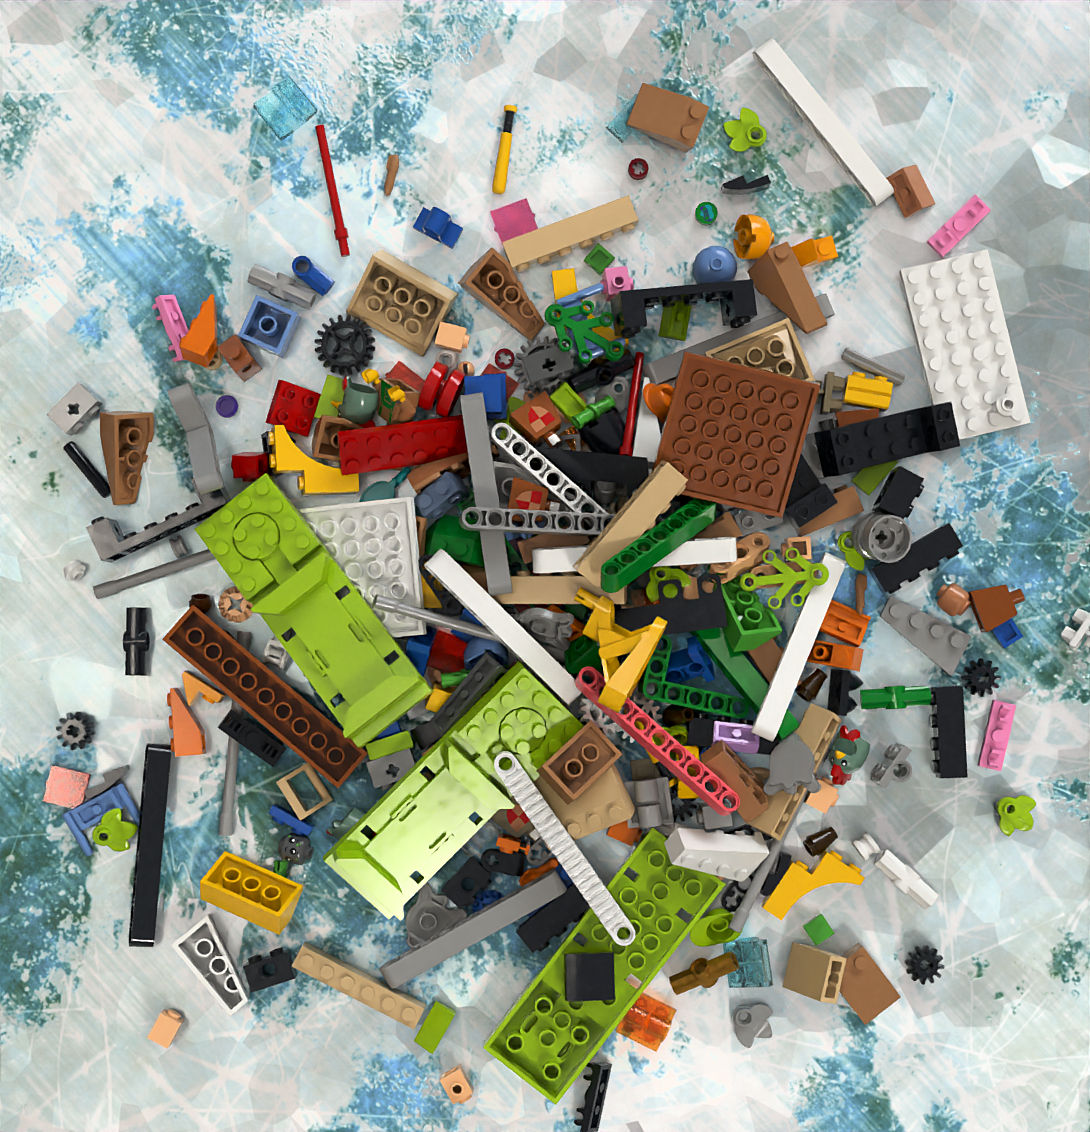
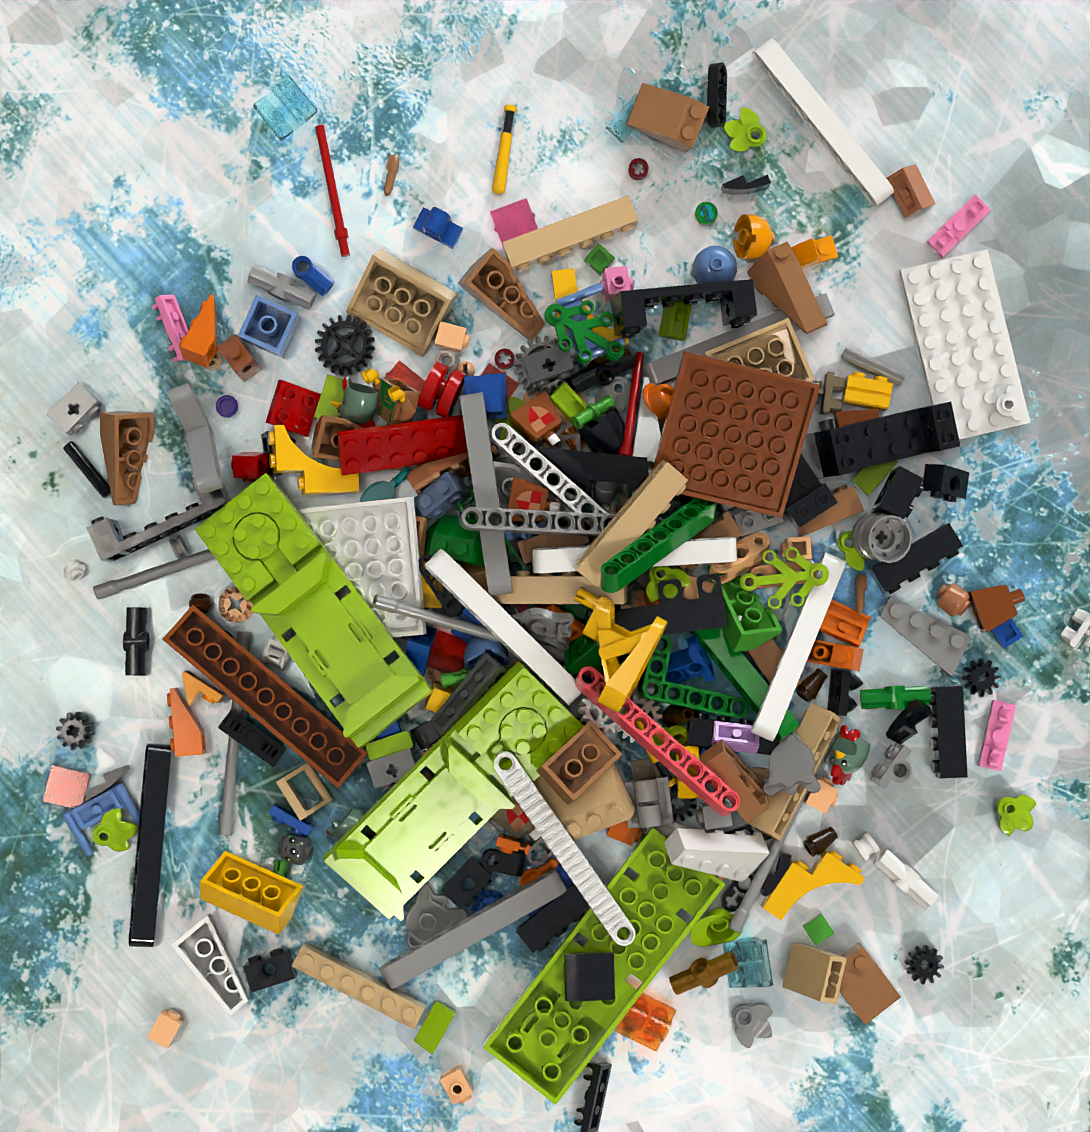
none -> black beam [707,62,727,128]
none -> black slope [886,699,933,744]
none -> black brick [922,464,970,502]

